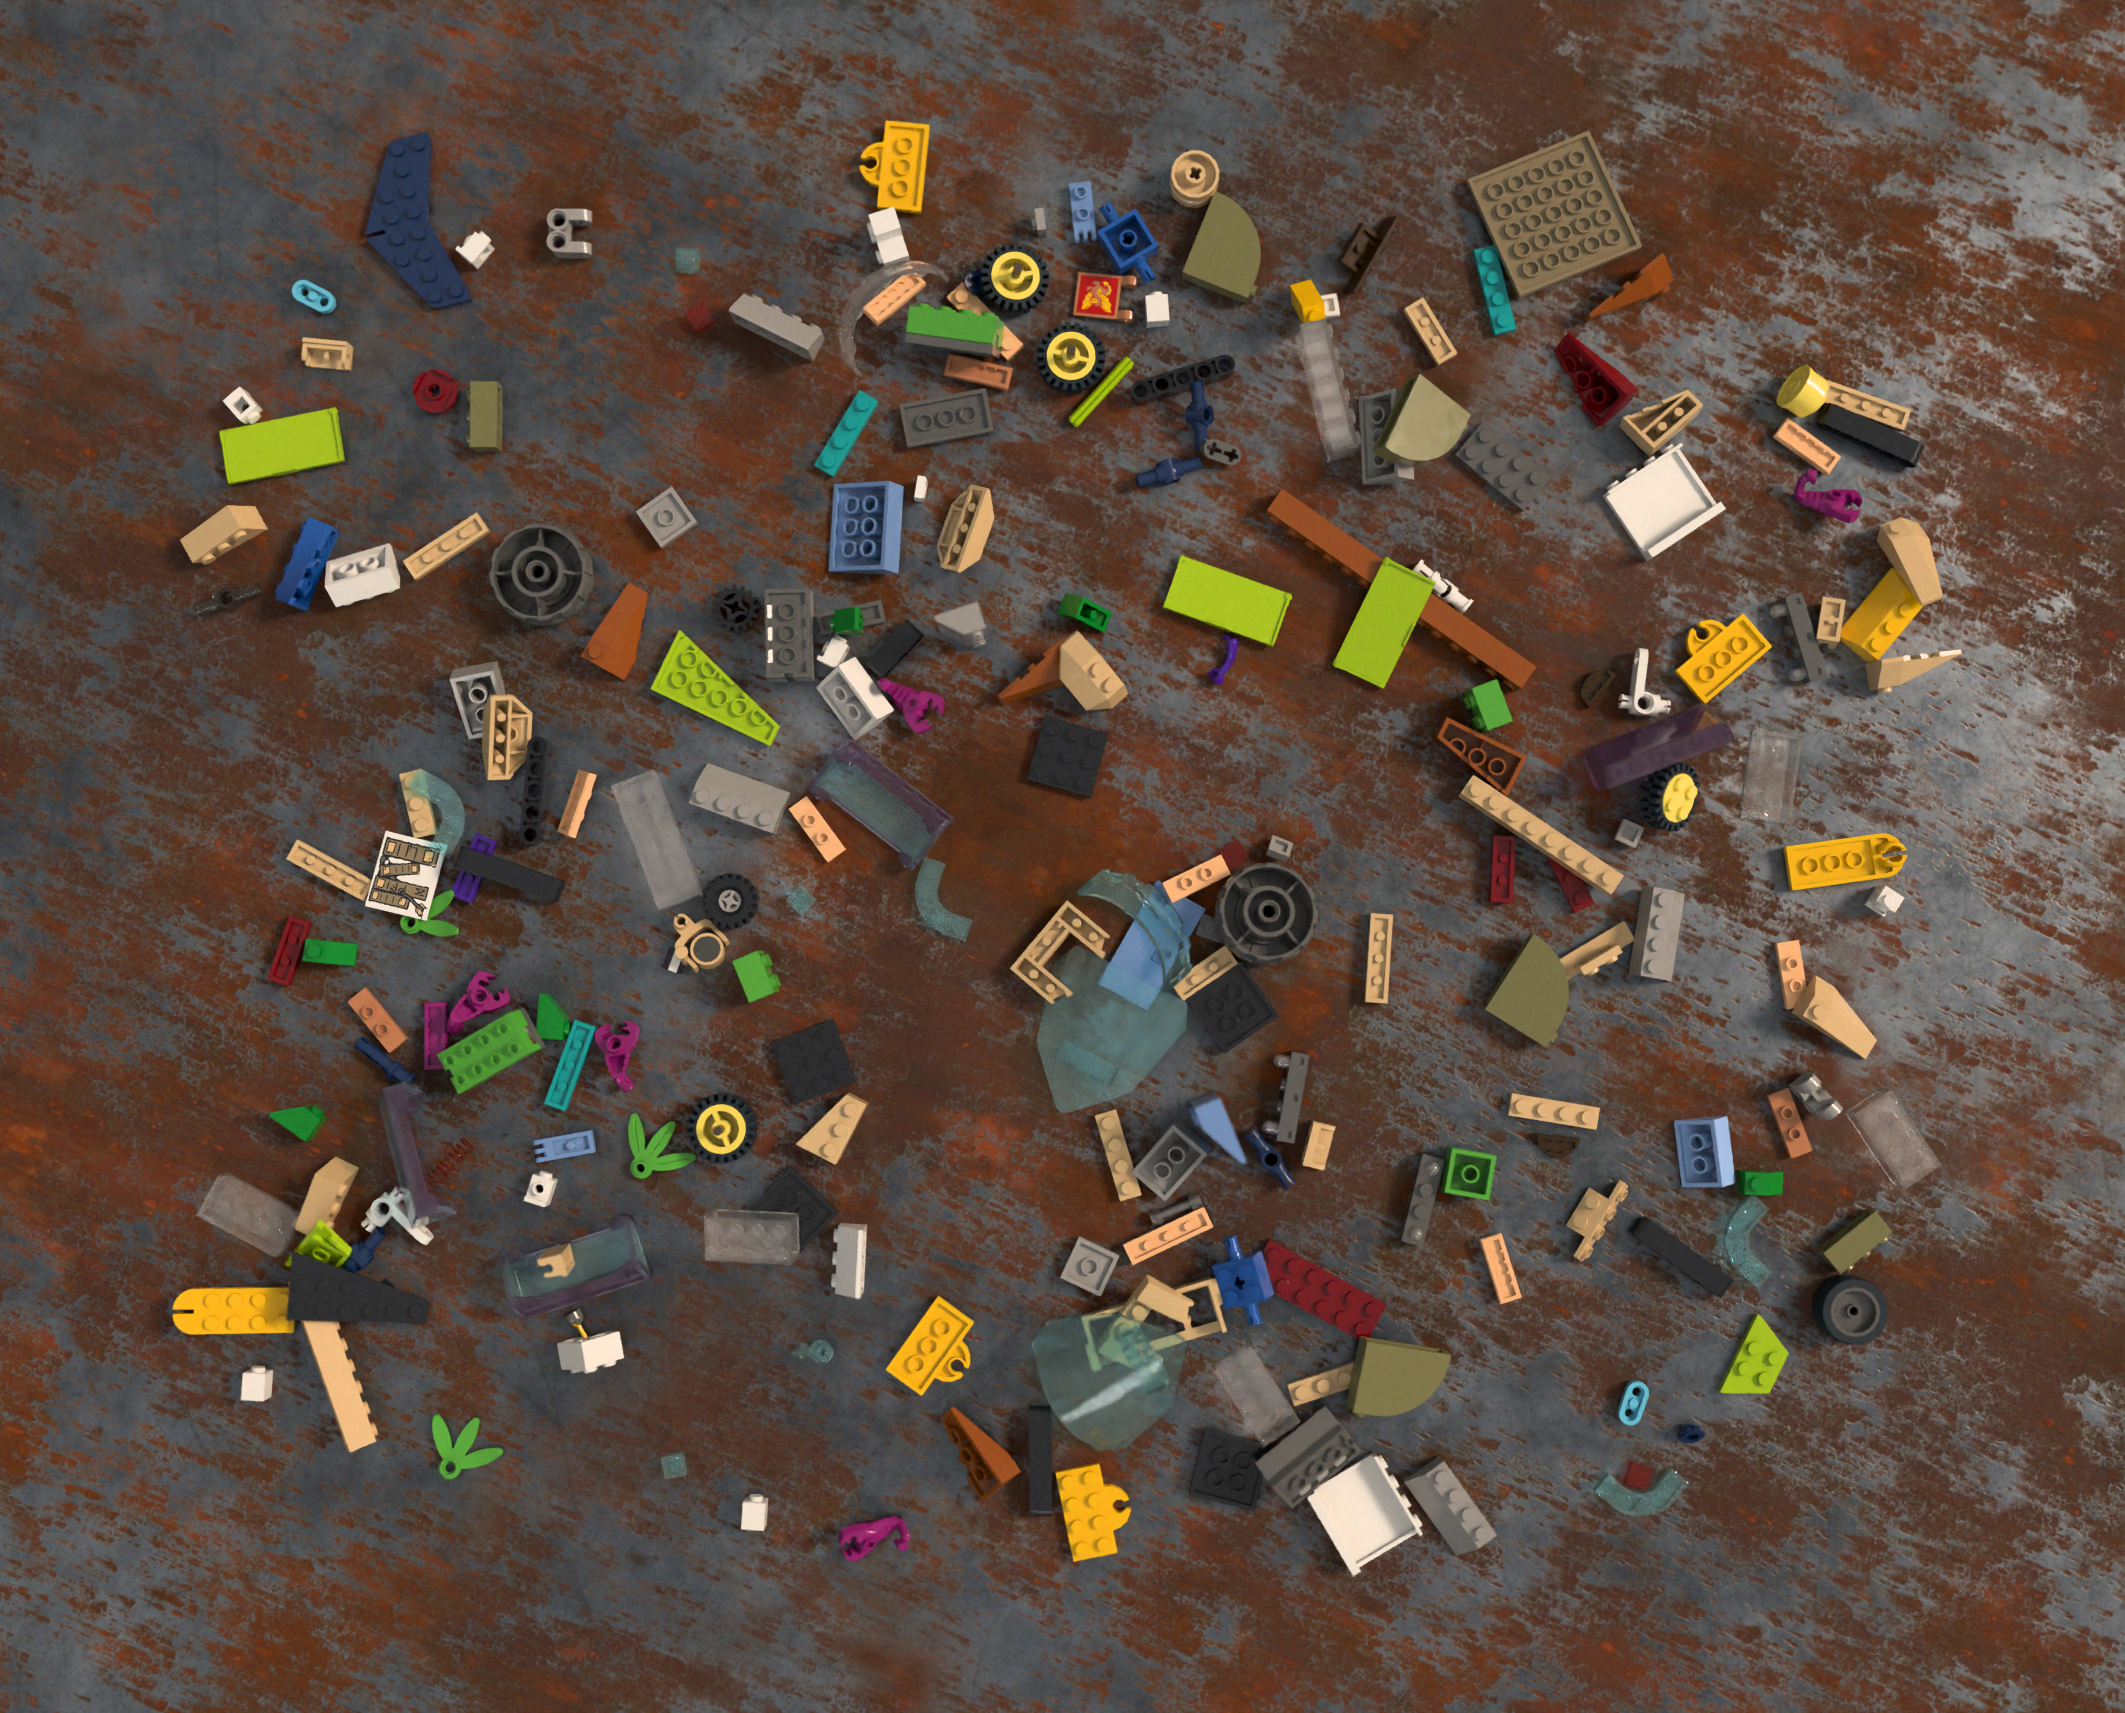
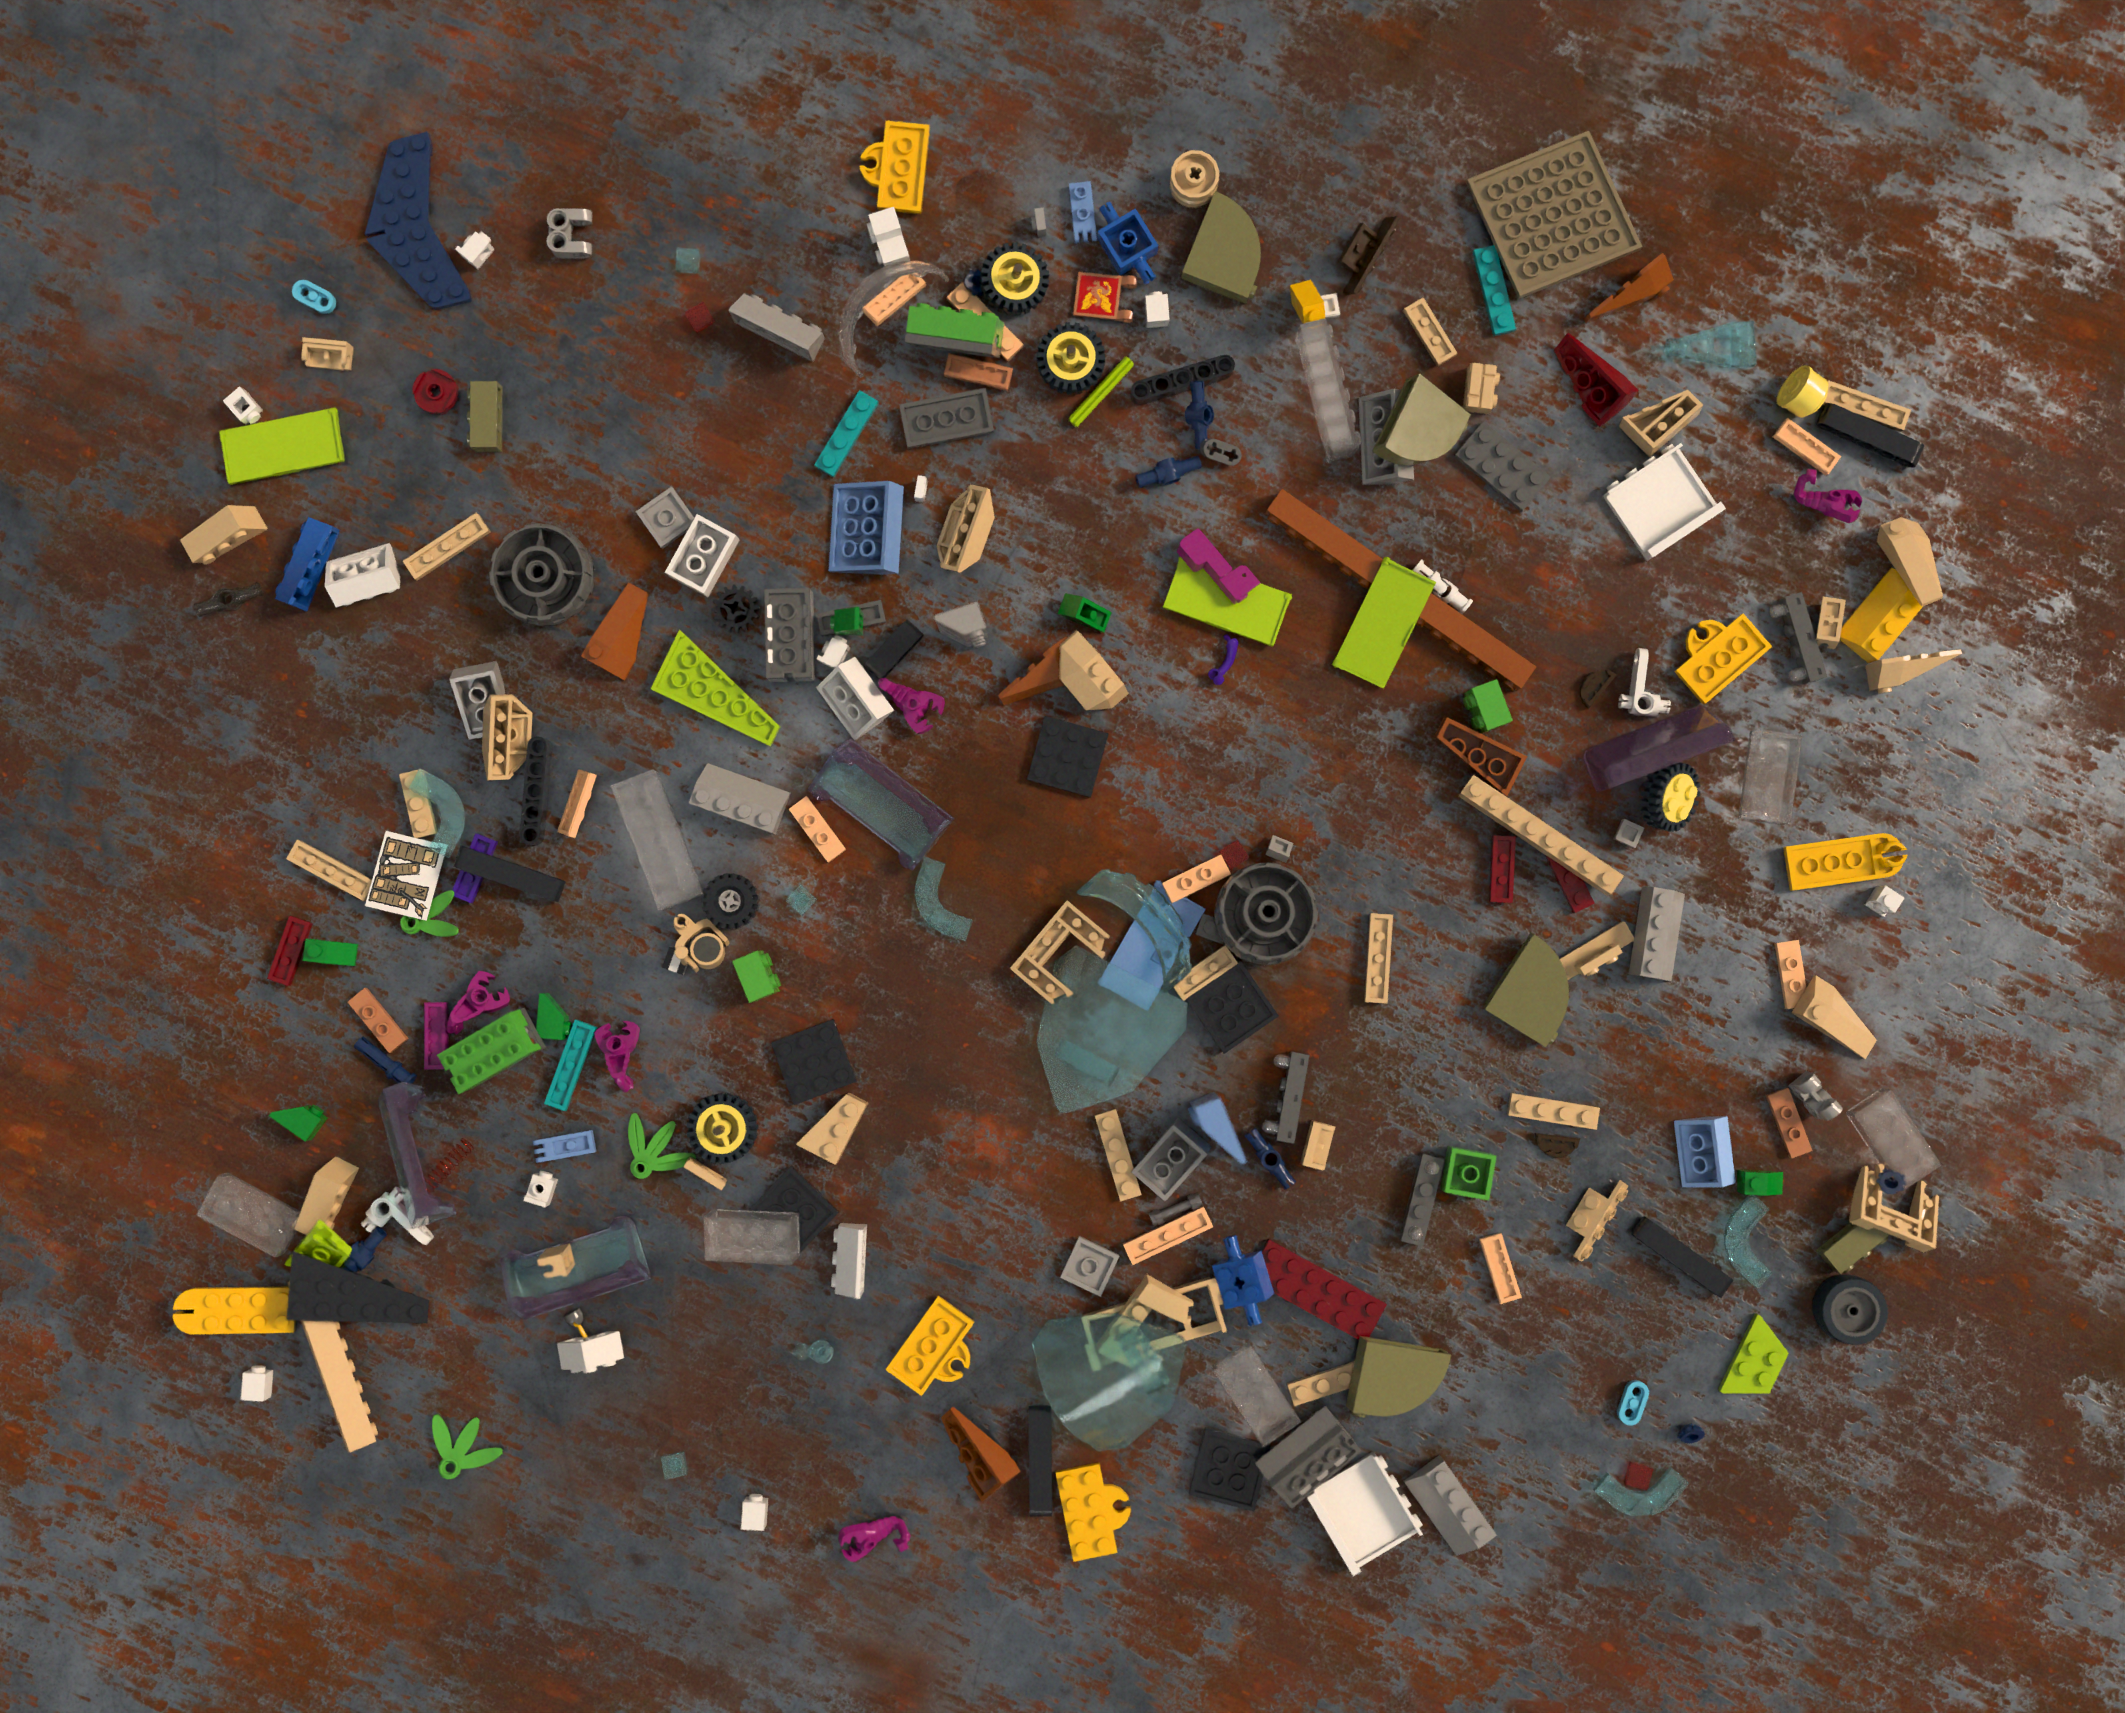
none -> white brick [665,514,739,597]
none -> tan tile [684,1157,727,1191]
none -> magenta piece [1177,528,1260,604]
none -> tan brick [1463,363,1500,414]
none -> clear light blue plate [1665,321,1757,368]
none -> tan wedge [1849,1164,1939,1252]
none -> dark blue animal [1877,1169,1906,1194]

